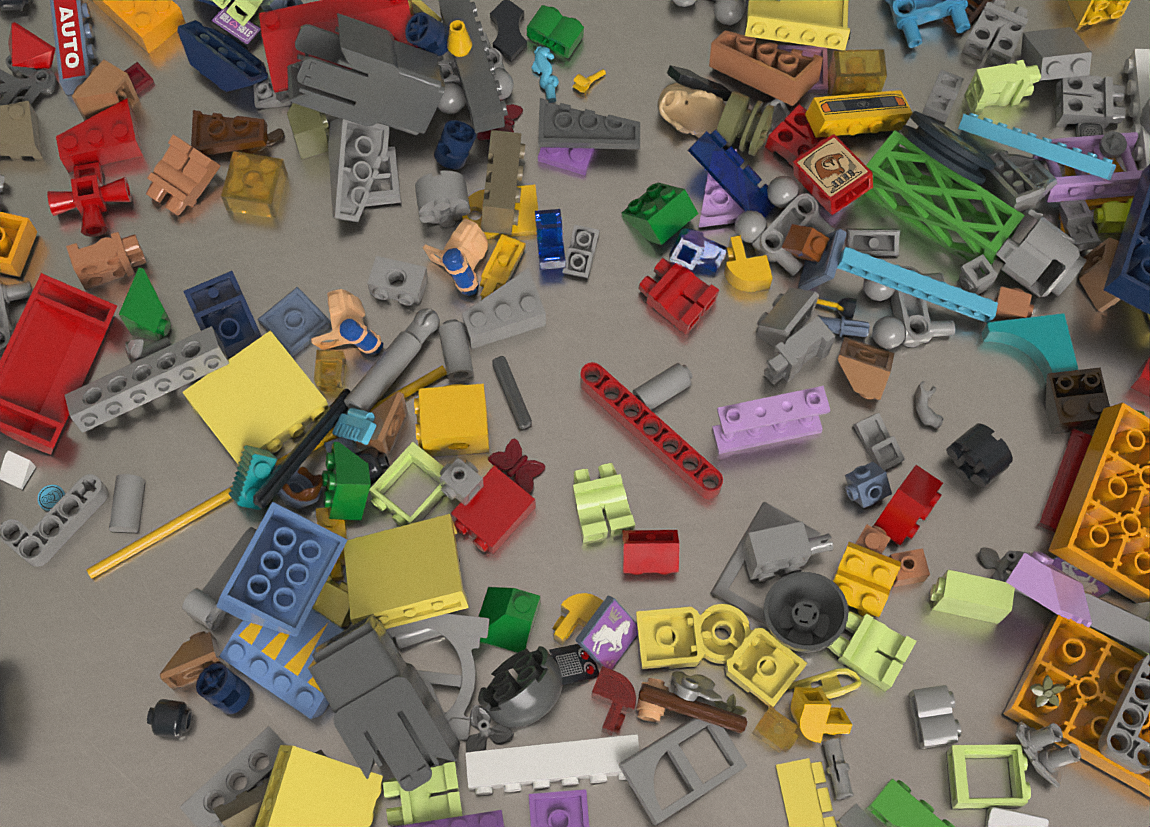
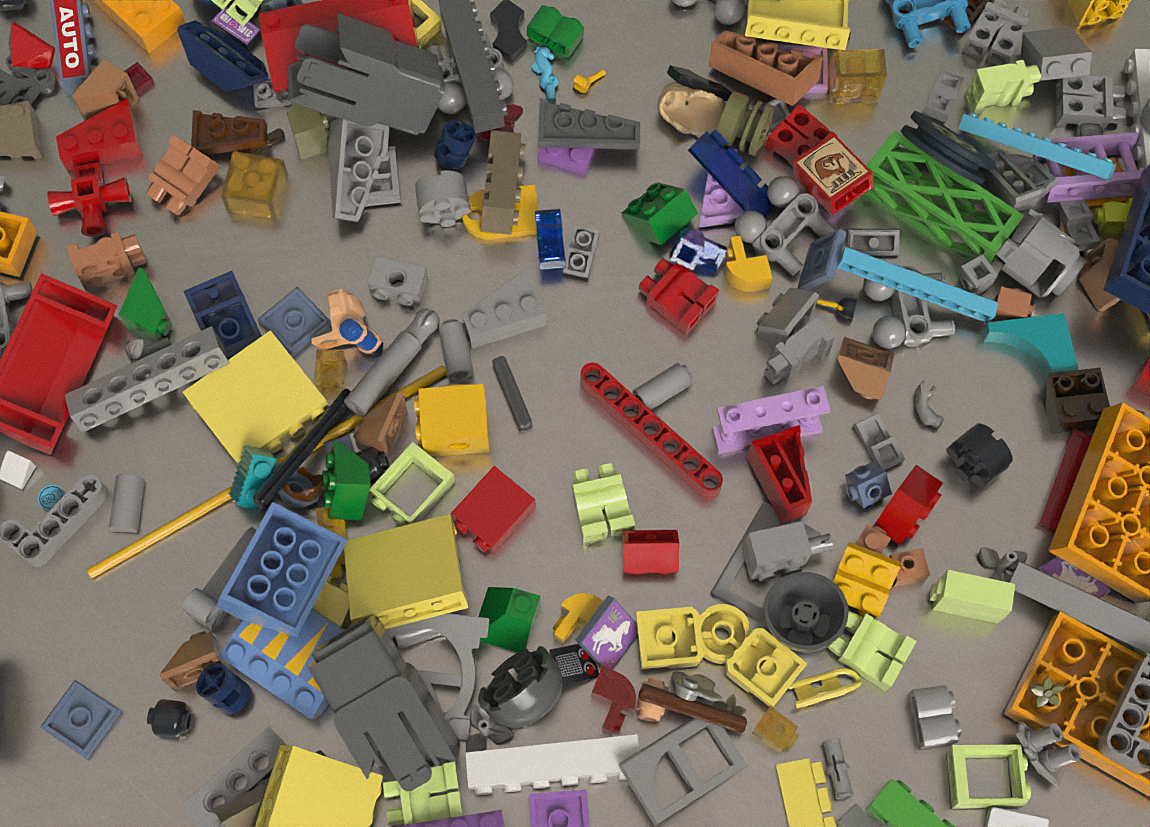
medium azure piece [332,408,377,445] -> none
dark blue wheel [405,12,450,57] -> none
light nougat piece [423,218,488,296] -> none
light grey brick [440,458,484,506] -> none
yellow cone [447,20,472,57] -> none
yellow hinge [480,234,526,300] -> none
dark red piece [488,438,545,494] -> none
dark orange brick [782,224,829,262] -> none
yellow brick [790,687,852,743] -> none
yellow brick [805,90,913,138] -> none
sand blue axle [818,315,870,337] -> none
lavender wedge [1006,551,1092,628] -> none
dark grey tile [1099,131,1127,159] -> none
none -> sand blue tile [40,680,123,760]
none -> red wedge [746,425,812,524]

